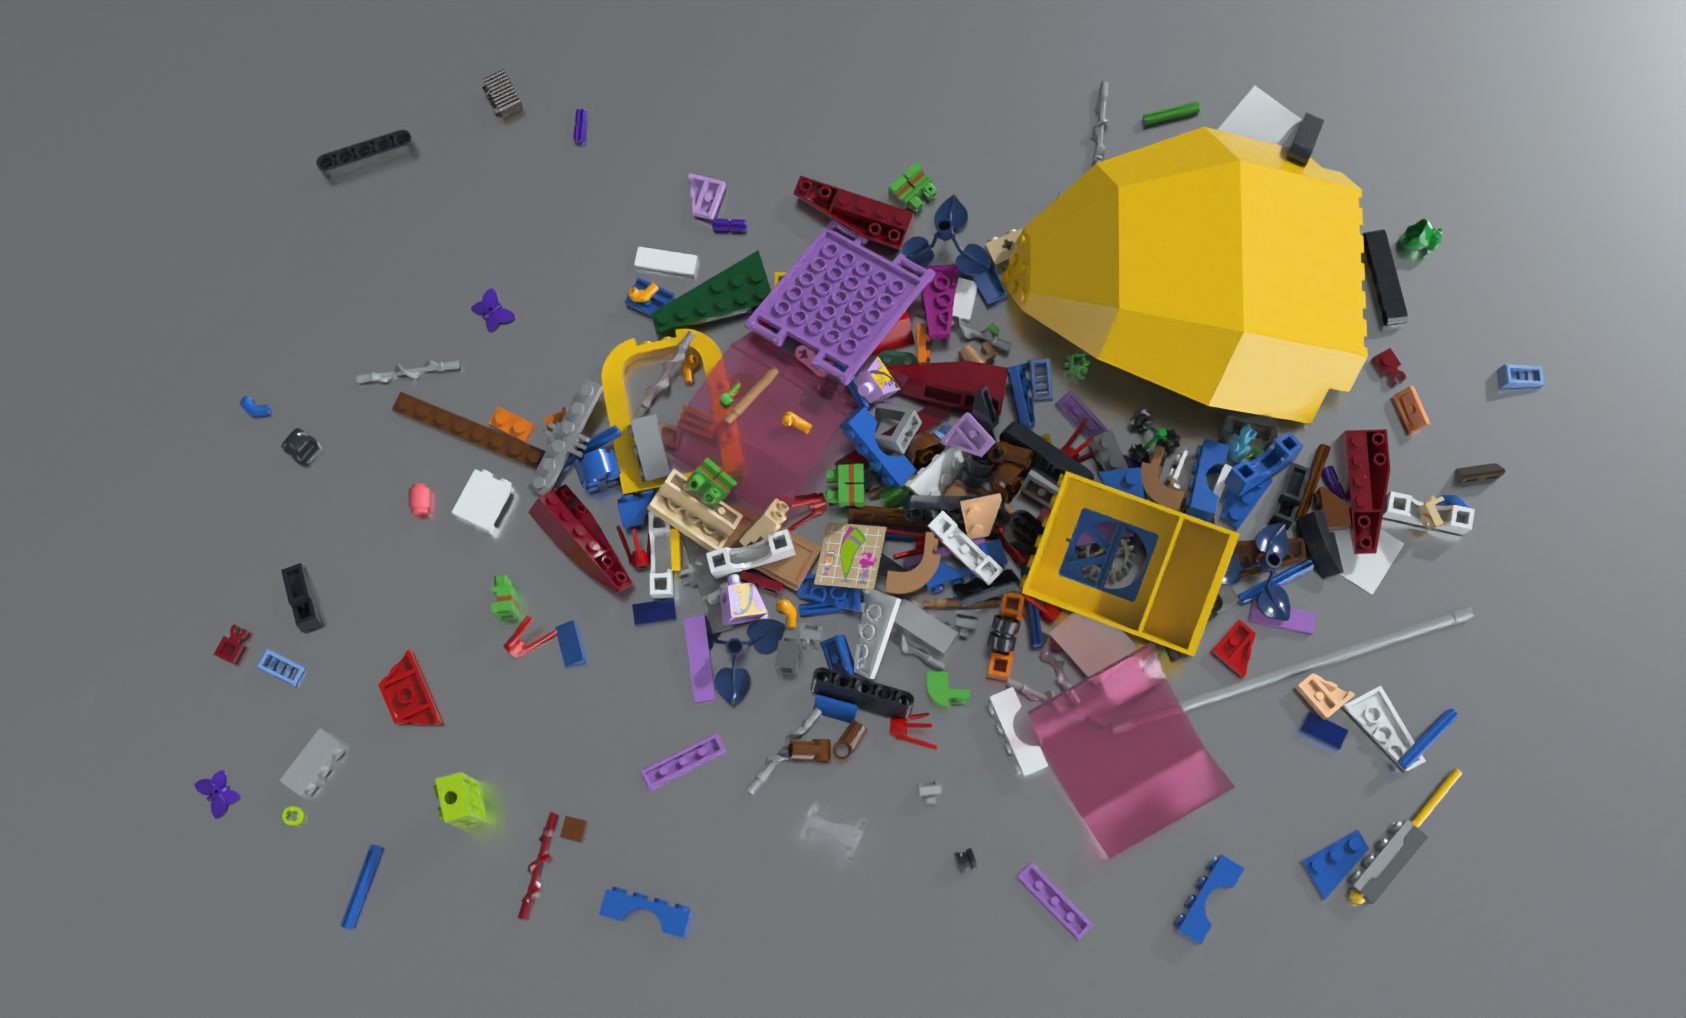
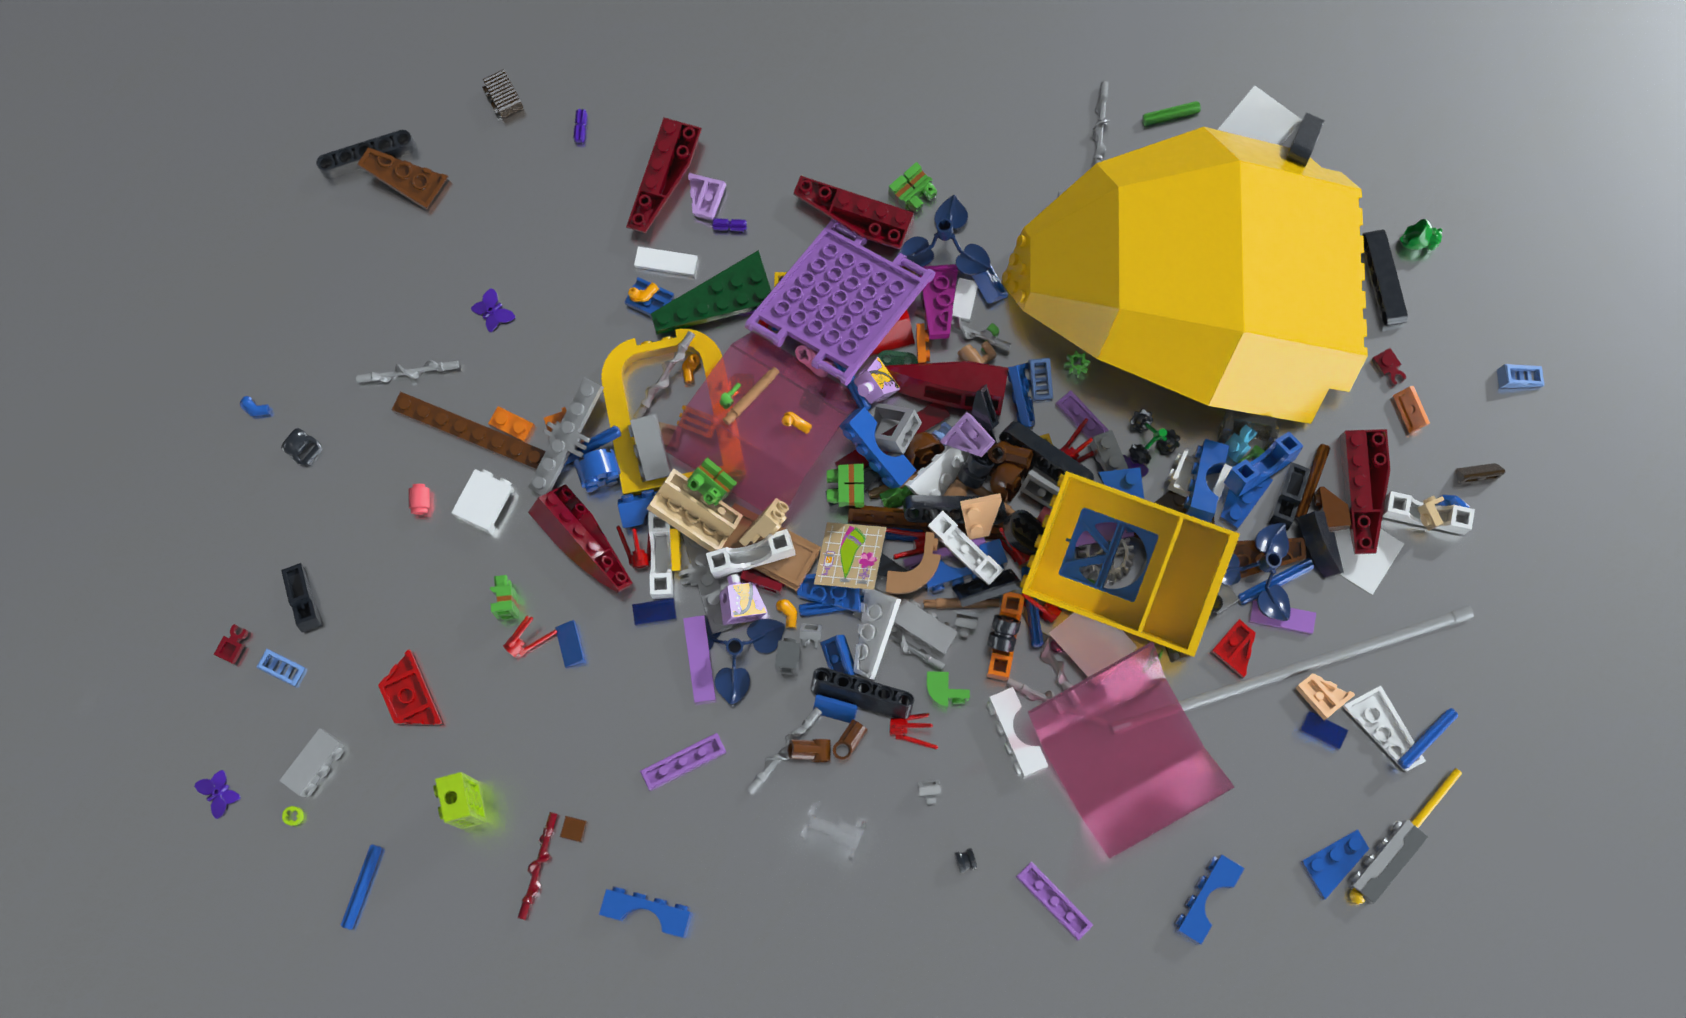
red plant [780,492,827,531] -> none
tan brick [984,228,1023,271] -> none
medium nougat arch [1141,446,1186,513] -> none
dark purple piece [1322,466,1346,500] -> none
none -> reddish brown wing [357,148,449,210]
none -> dark red wedge [626,117,702,233]

